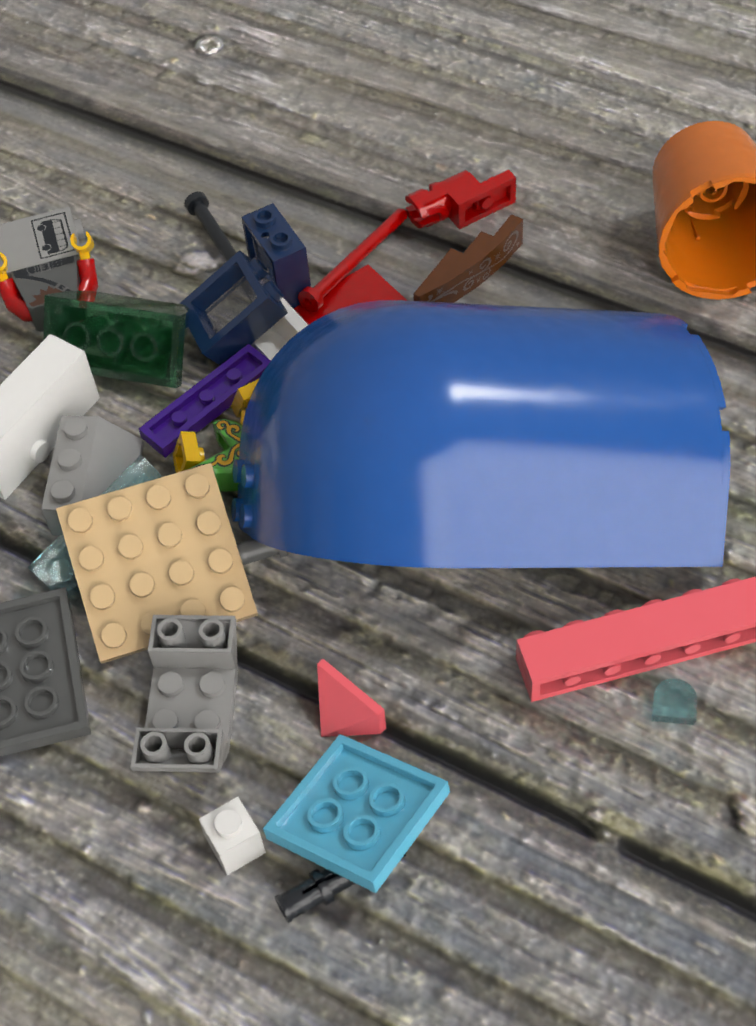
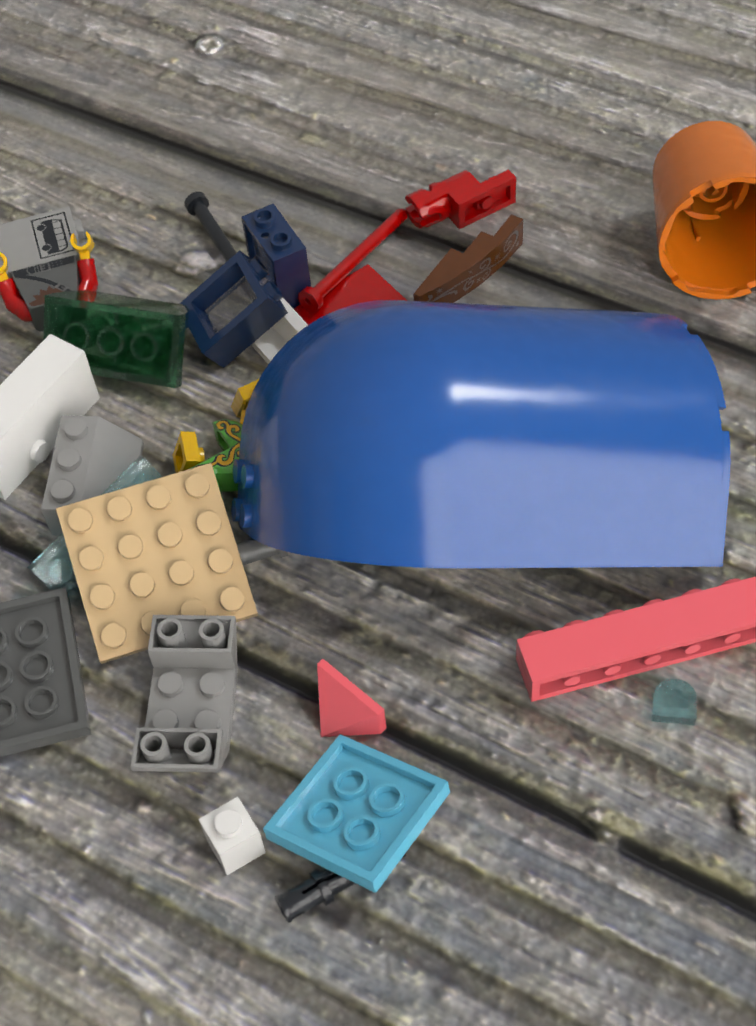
dark purple plate [138,344,271,458] -> none

